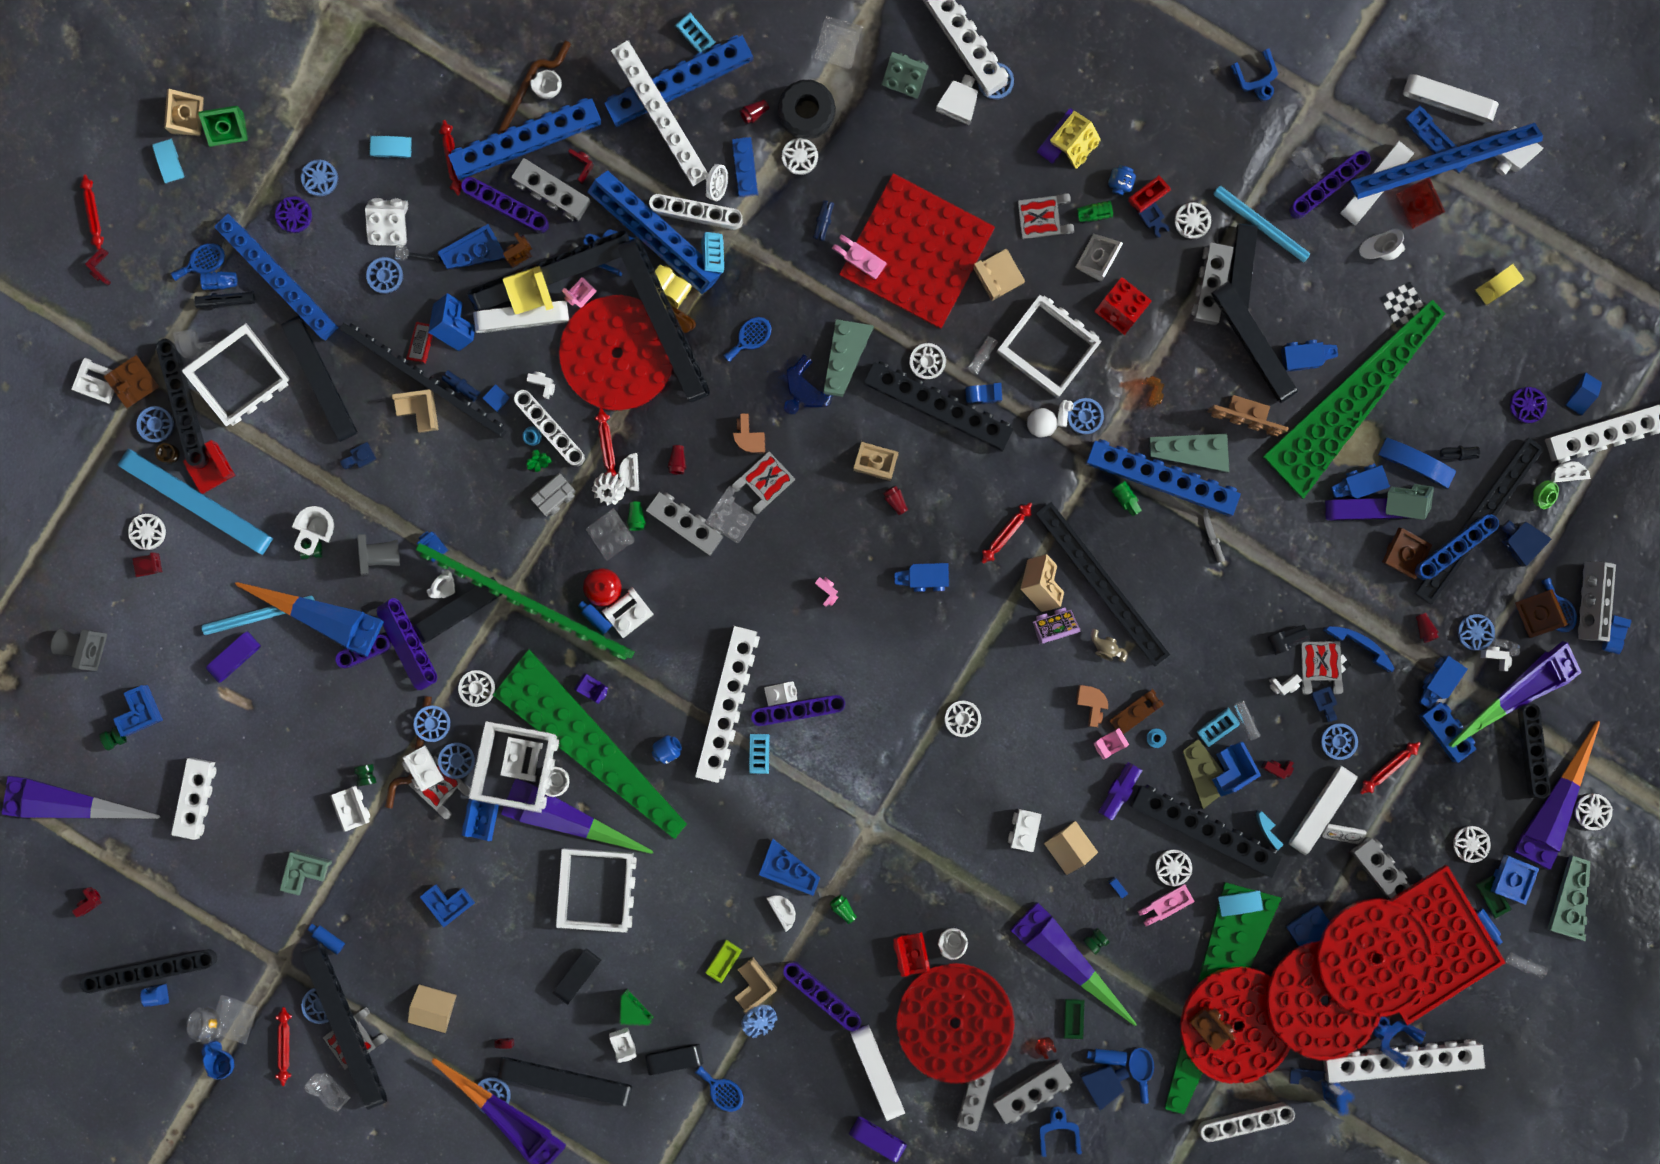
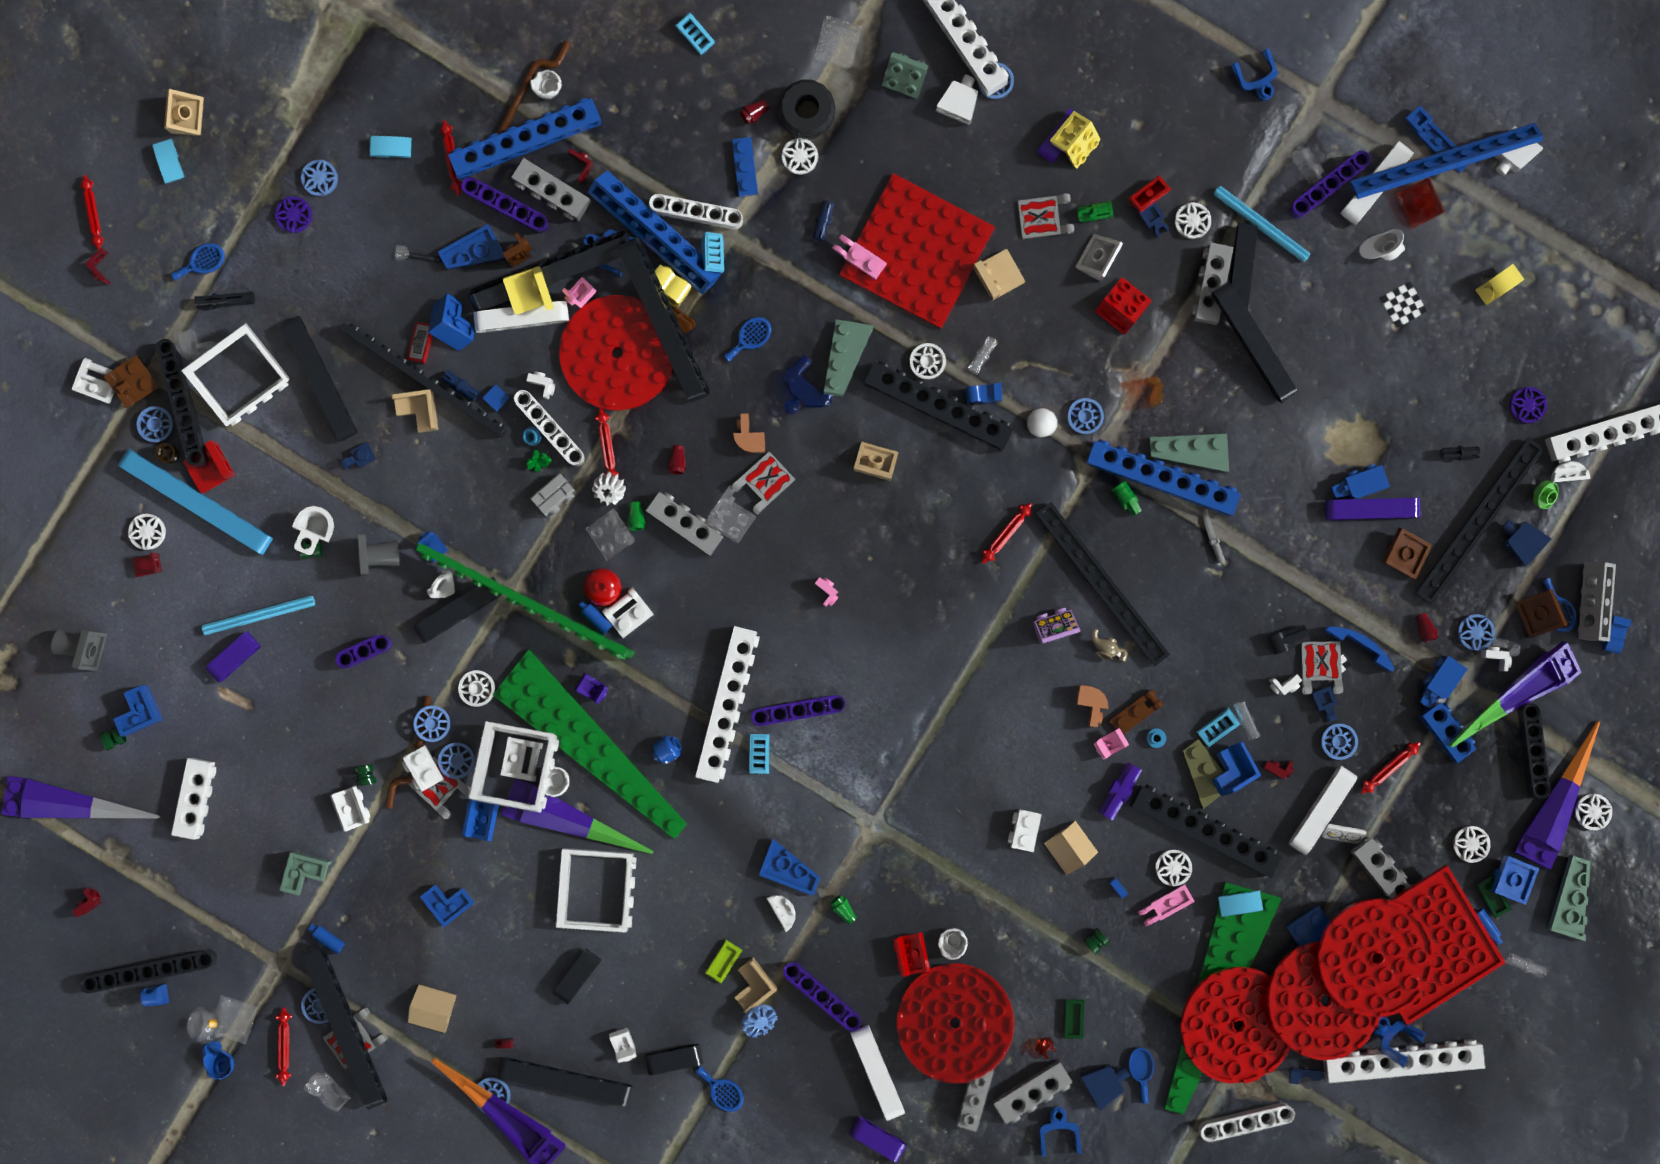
green slope [198,106,247,147] -> none
blue hinge [200,272,238,290] -> none
blue brick [214,214,339,341] -> none
blue plate [235,582,384,657] -> none
white bracket [365,198,408,246] -> none
medium blue wheel [366,257,403,294] -> none
dark purple beam [377,598,437,690] -> none
blue brick [604,35,753,127] -> none
white brick [611,40,708,186] -> none
white plate [619,453,639,492] -> none
green slope [620,989,654,1025] -> none
white wheel [705,164,728,201] -> none
white bracket [764,681,797,706] -> none
dark red cone [883,485,908,515] -> none
blue hinge [895,563,949,592] -> none
white wheel [945,701,981,737] -> none
white window [997,295,1101,399] -> none
dark purple plate [1010,902,1137,1026] -> none
tan panel [1021,554,1064,612] -> none
white arm [1057,400,1074,427] -> none
blue cylinder [1087,1049,1127,1066] -> none
blue head [1108,165,1136,195] -> none
reddish brown bracket [1189,1005,1236,1051] -> none
medium nougat bracket [1207,395,1288,436] -> none
medium azure slope [1256,810,1283,850] -> none
green wing [1263,300,1446,499] -> none
blue hinge [1281,340,1338,372] -> none
blue hinge [1321,1081,1354,1115] -> none
blue slope [1378,438,1456,489] -> none
sand green panel [1386,484,1434,520] -> none
white beam [1403,74,1499,123] -> none
blue beam [1415,515,1499,580] -> none
blue slope [1565,373,1602,415] -> none

